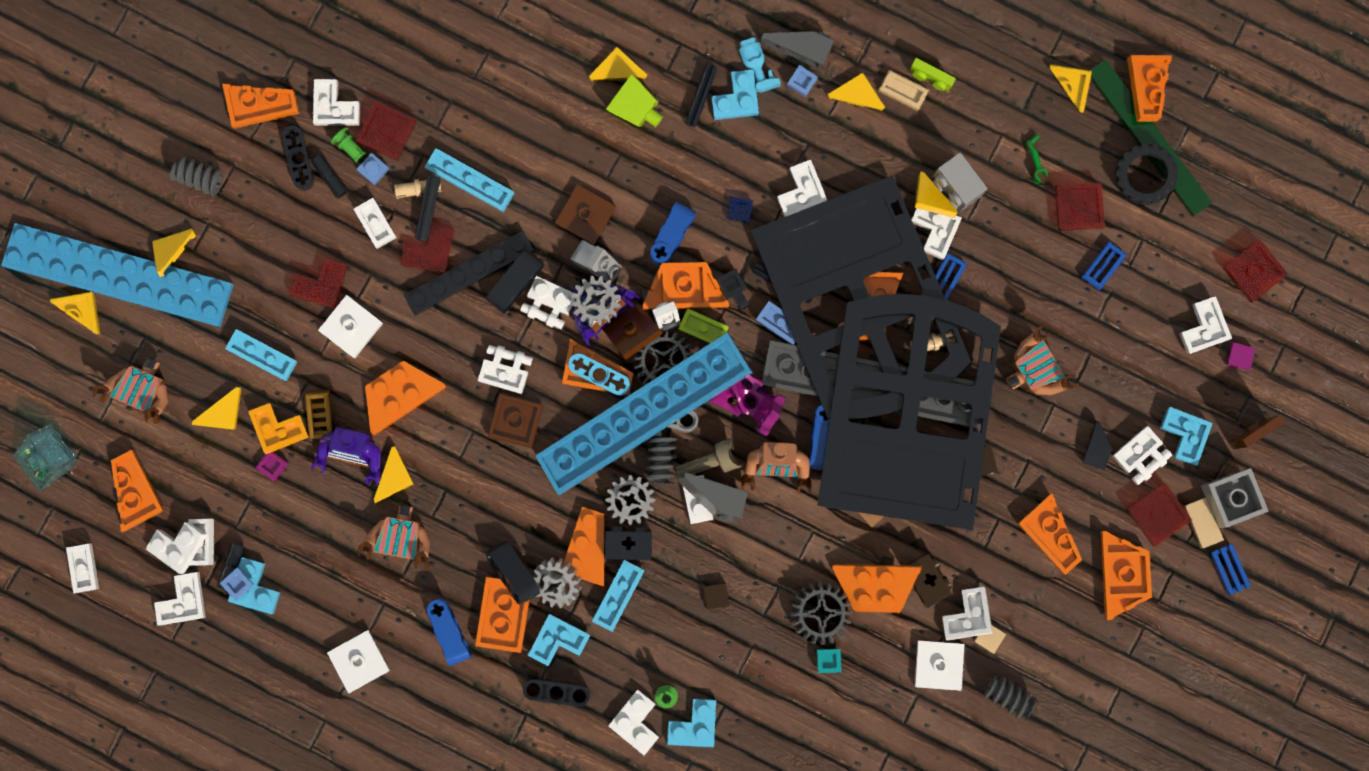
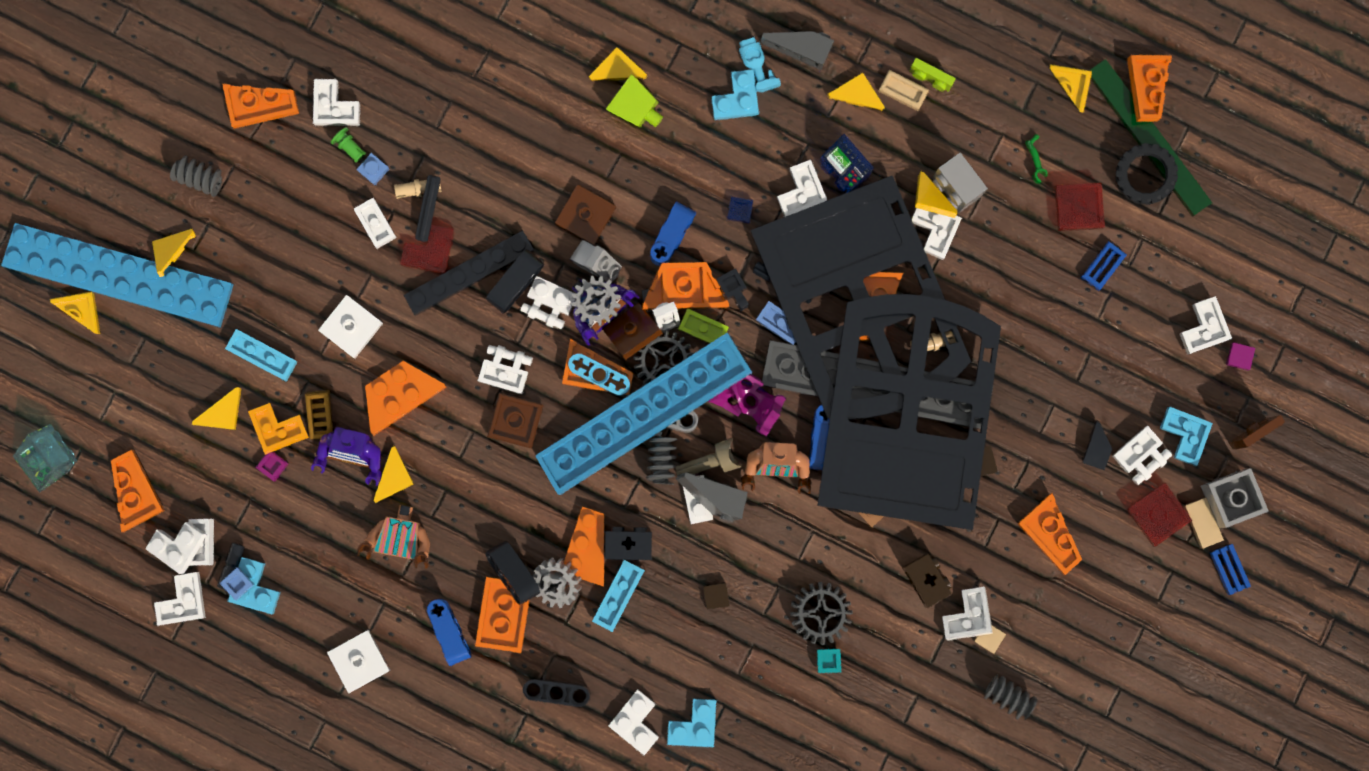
white plate [66,543,99,593] -> none
torso [92,358,168,424] -> none
black beam [282,126,314,191] -> none
clear red plate [290,259,348,309] -> none
black piece [311,155,348,199] -> none
clear red plate [356,101,417,161] -> none
medium azure plate [425,148,515,213] -> none
medium azure plate [528,614,590,666] -> none
light grey gear [605,475,655,525] -> none
bright green pin [655,685,678,708] -> none
black axle [685,63,717,128] -> none
medium blue plate [787,65,818,97] -> none
orange wing [832,564,922,613] -> none
white plate [914,640,964,691] -> none
blue tile [935,253,967,300] -> none
torso [1006,325,1079,395] -> none
orange wing [1100,531,1152,620] -> none
clear red plate [1223,239,1288,303] -> none
none -> clear blue slope [820,134,874,193]

